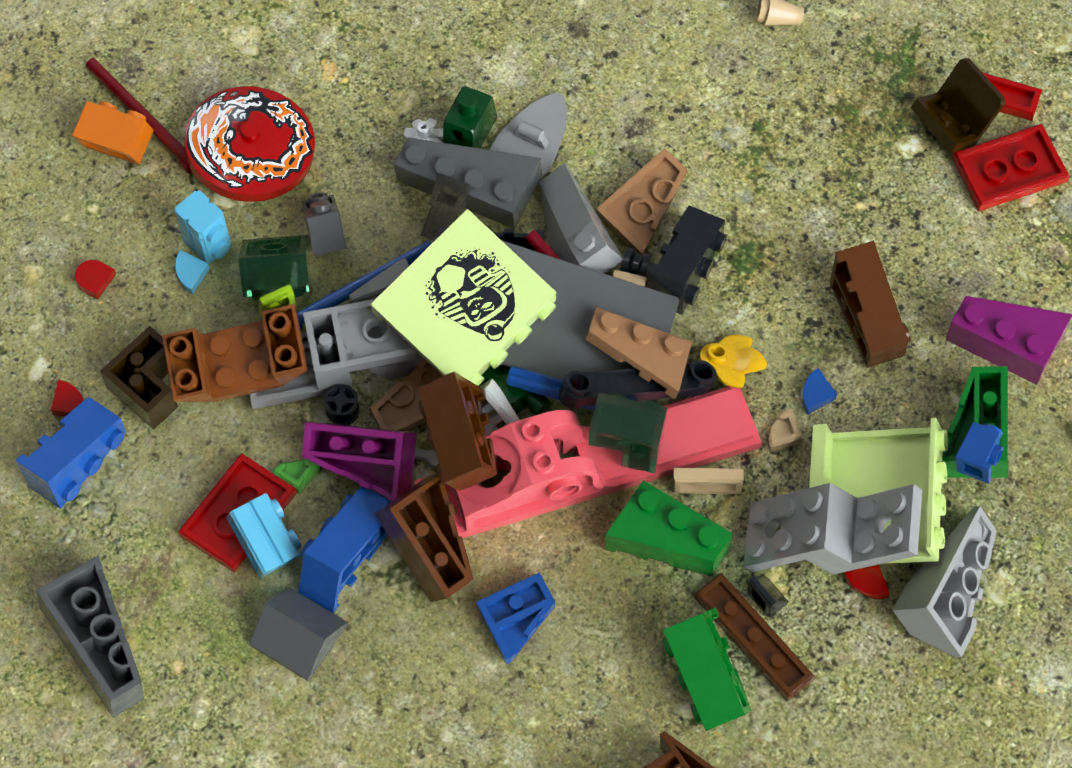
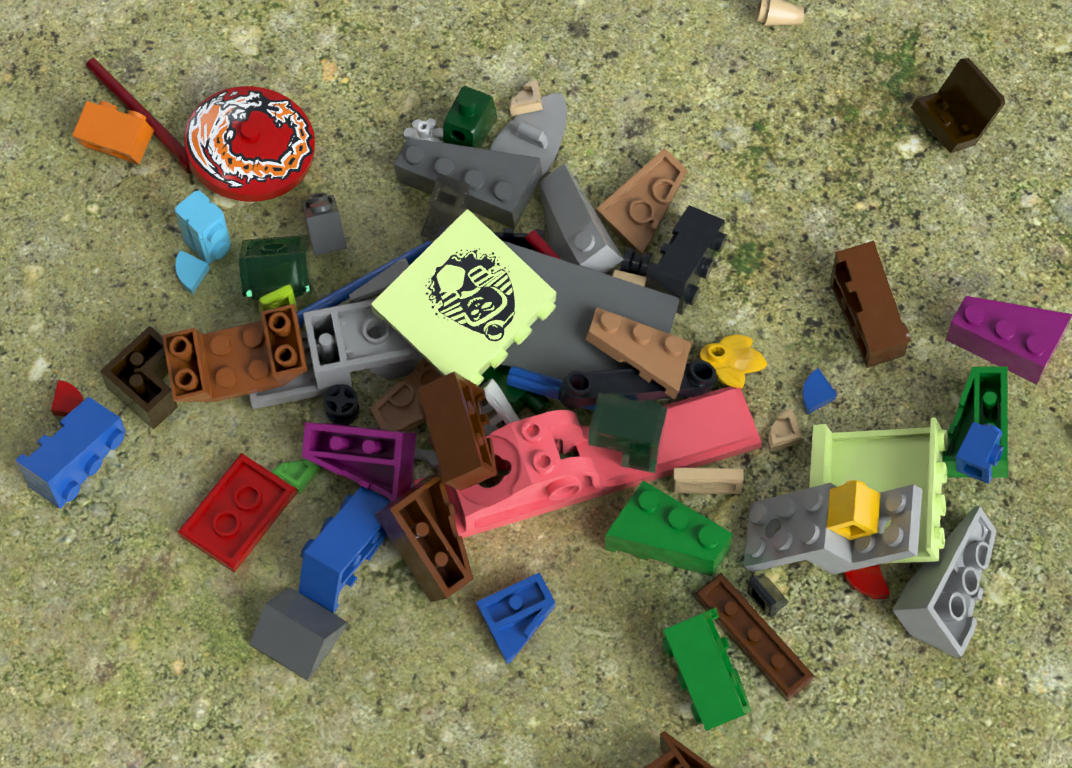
dark grey wedge [36,555,144,718] -> none
red tile [75,260,116,300] -> none
medium azure brick [226,493,301,579] -> none
red tile [952,124,1070,211] -> none
red tile [982,72,1042,121] -> none
none -> tan tile [509,80,543,116]
none -> yellow brick [827,480,881,540]

